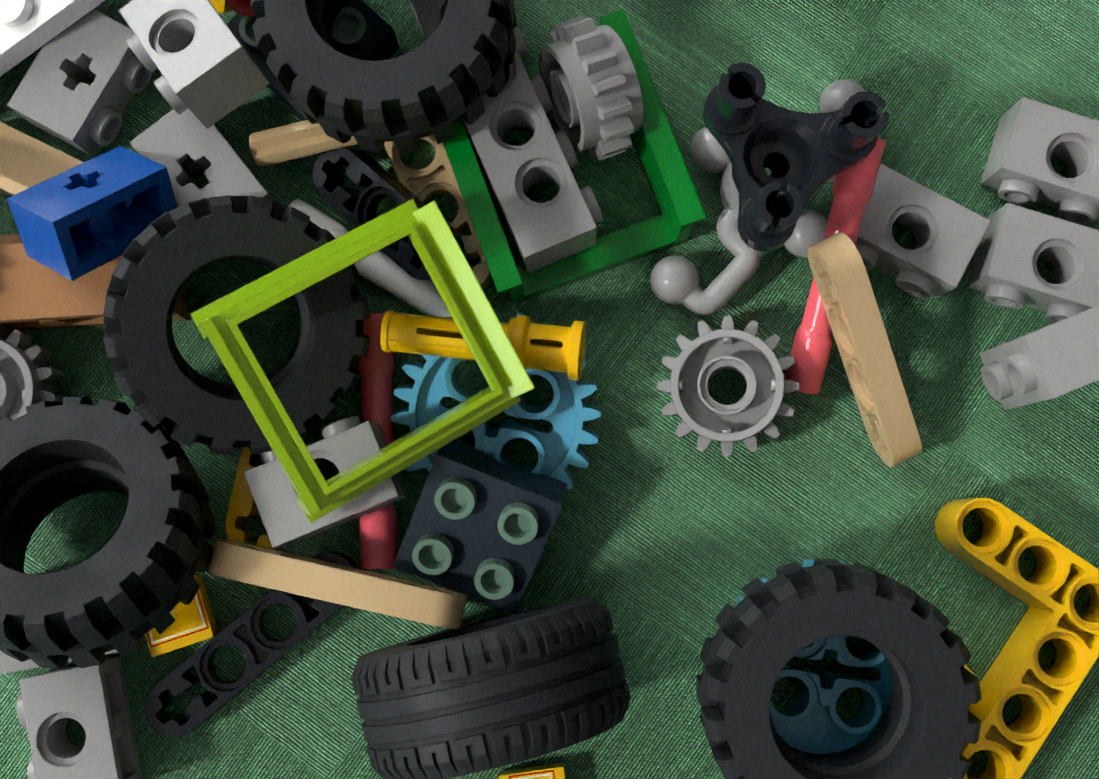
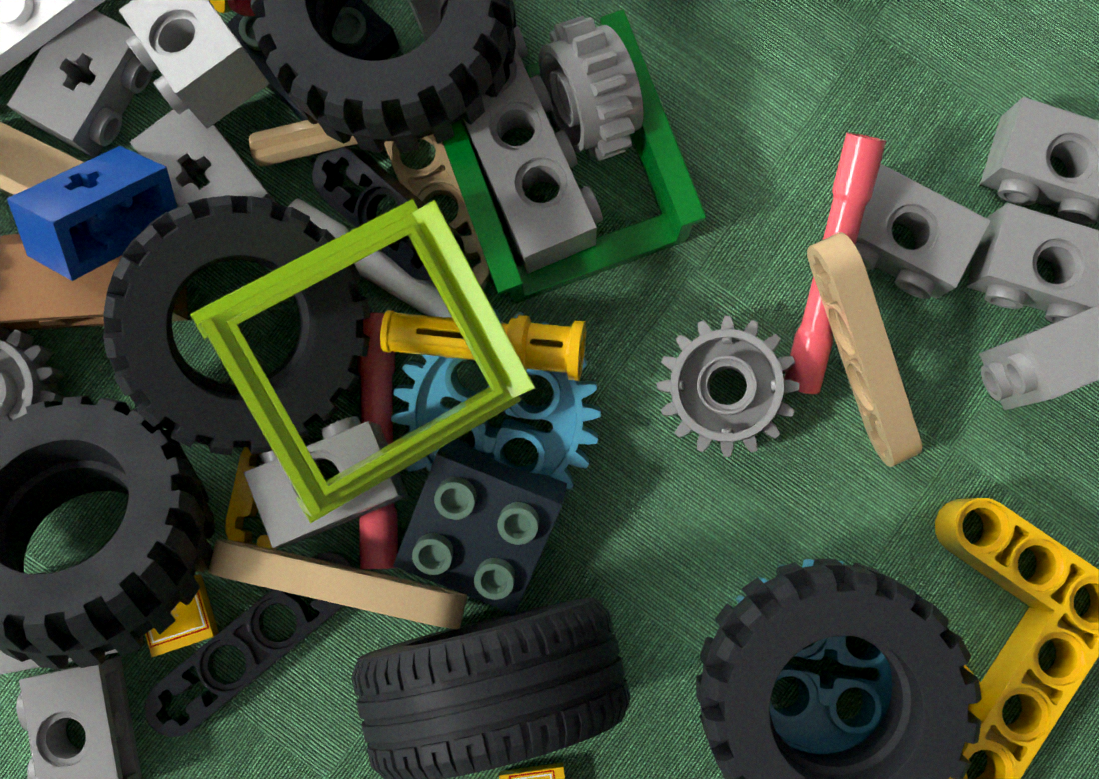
black wheel [650,62,889,315] -> none

